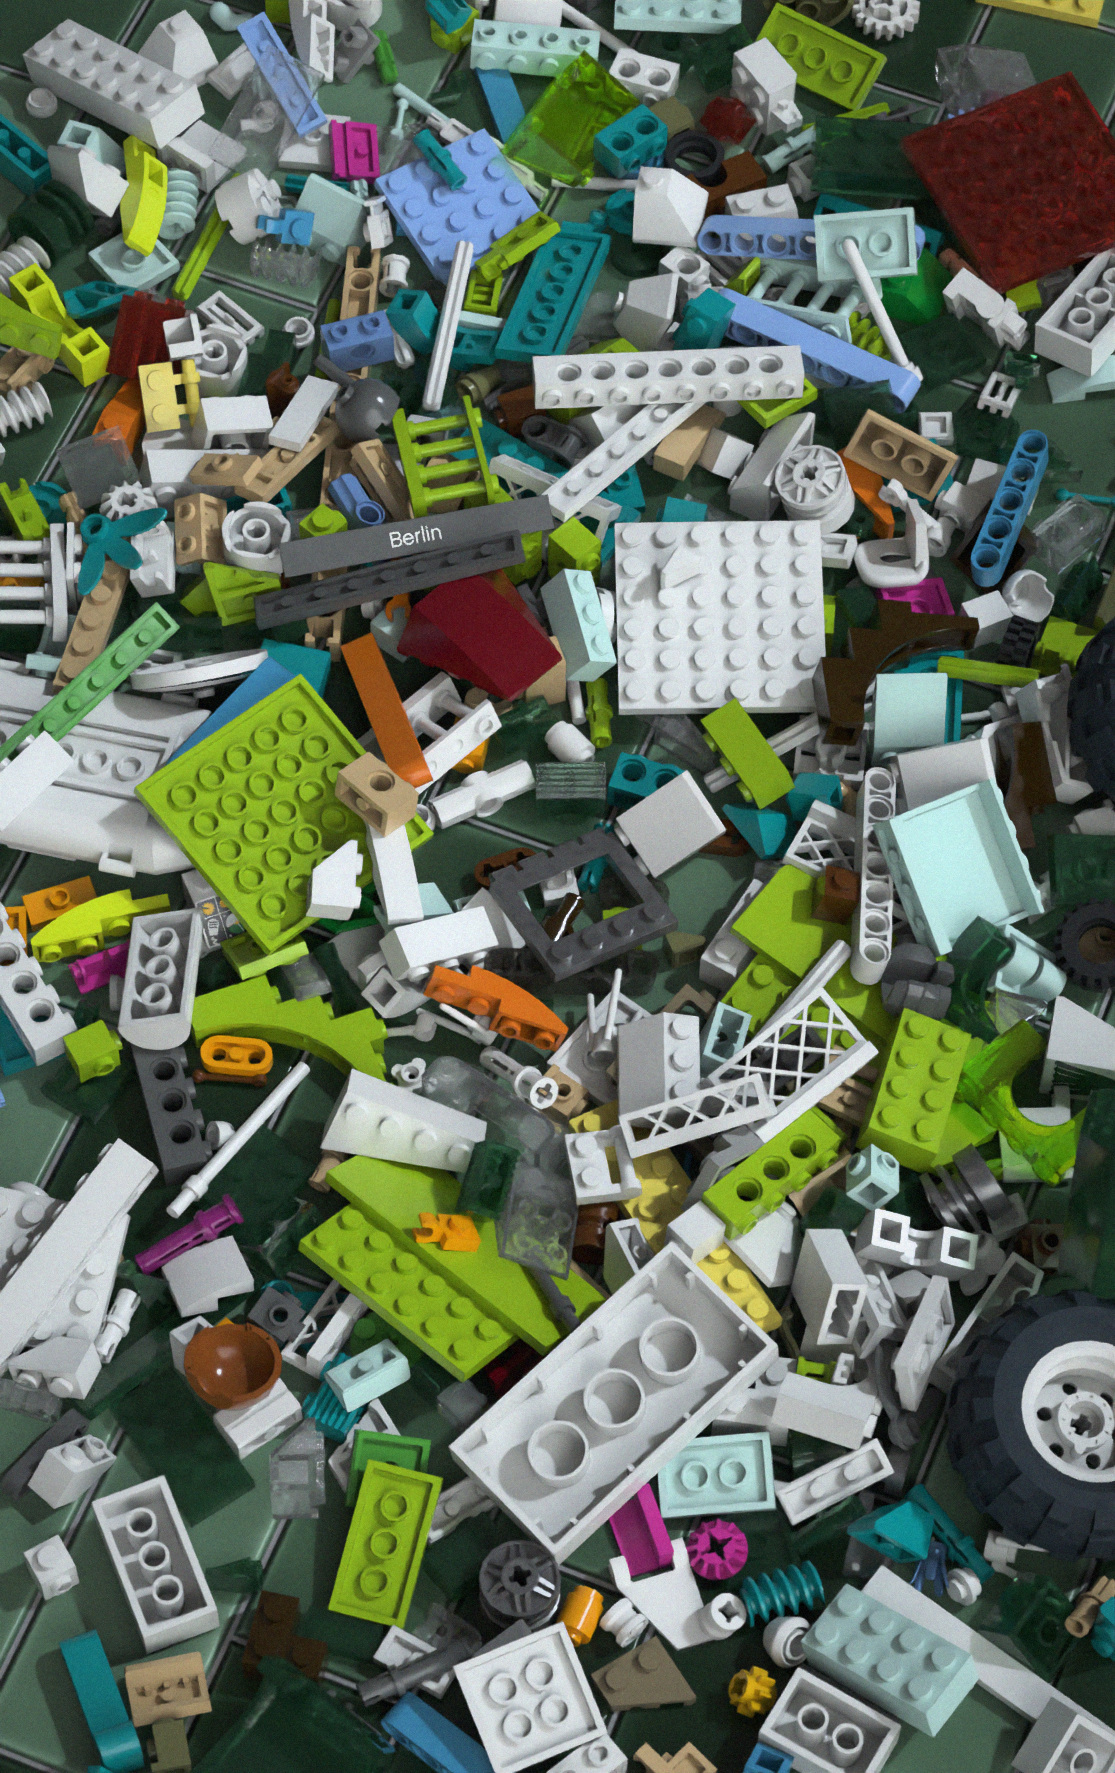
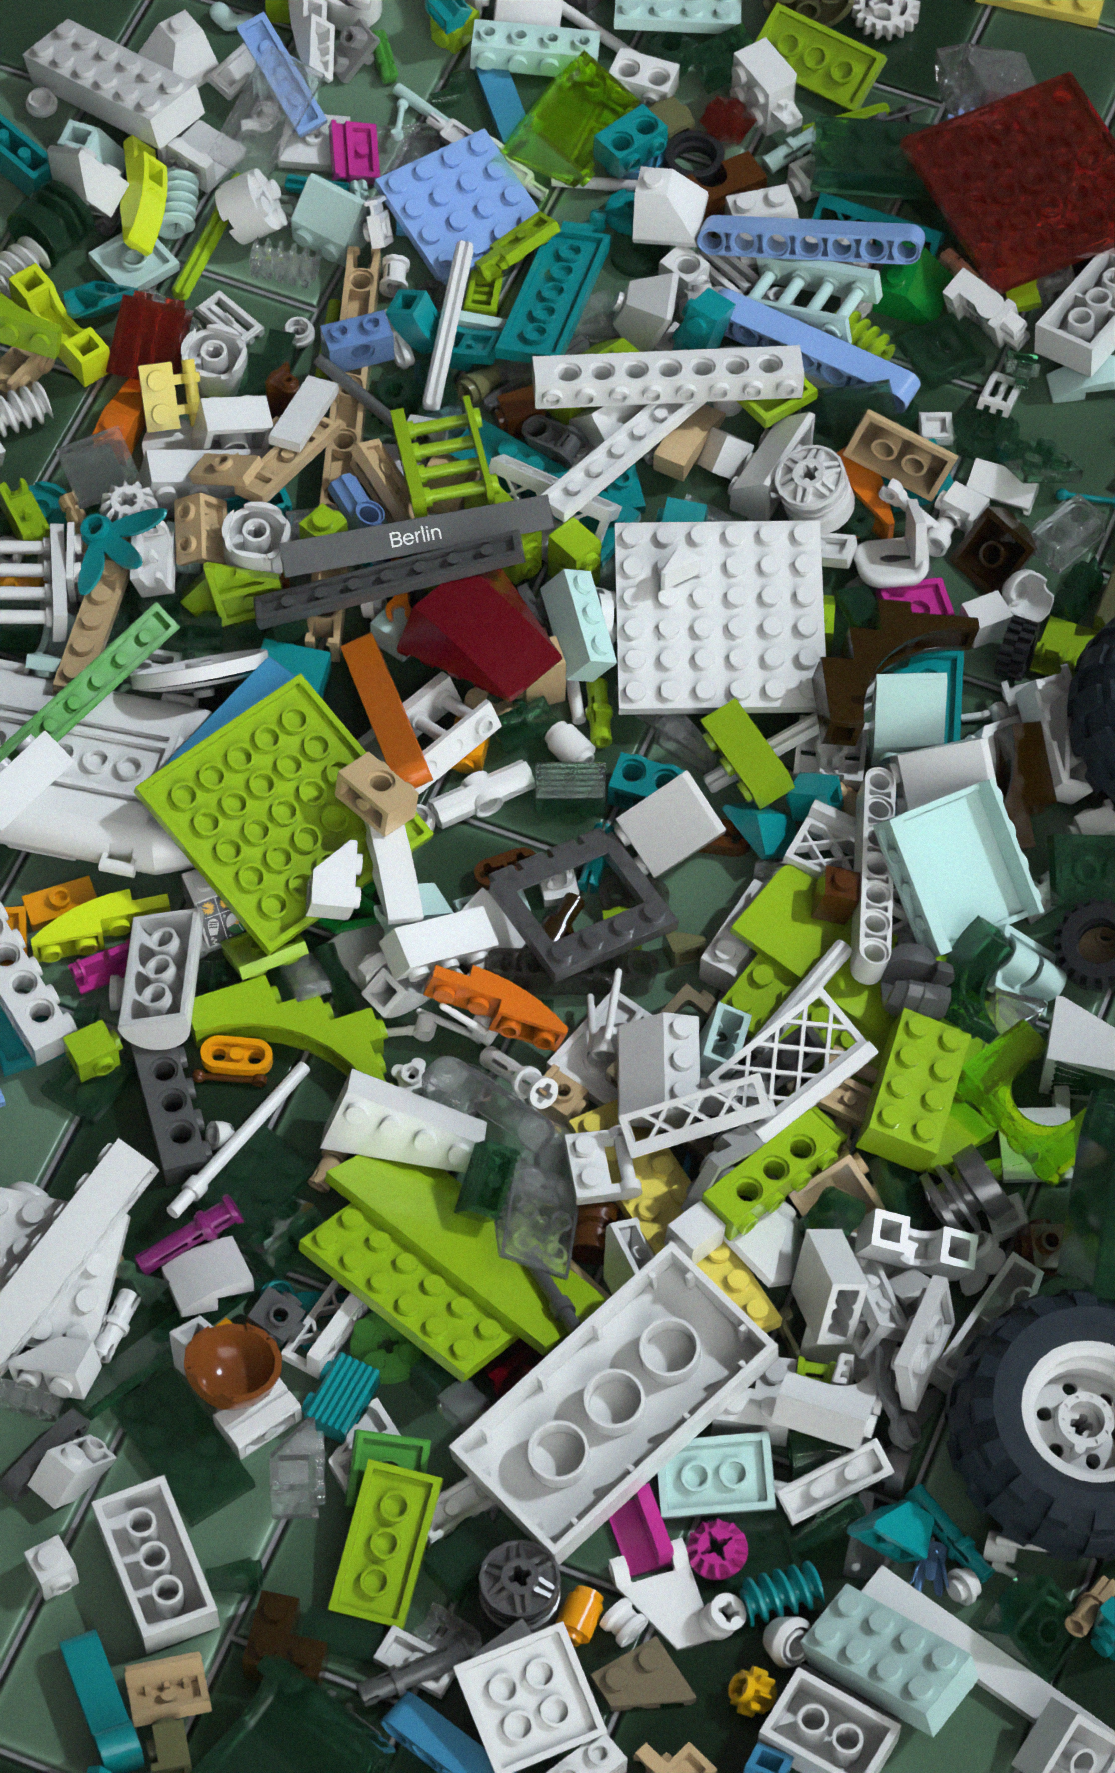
white panel [163,313,204,362] -> none
dark azure plate [256,208,315,245] -> none
light aqua slope [324,1338,411,1412] -> none
dark grey cylinder [335,377,400,444] -> none
light orange plate [411,1212,481,1252] -> none
teal pin [413,129,468,191] -> none
lime slope [723,256,761,296] -> none
light aqua plate [814,207,918,283] -> none
white piece [842,239,923,381] -> none
light aqua brick [846,1144,900,1211] -> none
lime axle [937,656,1039,688] -> none
dark azure beam [971,430,1049,587] -> none

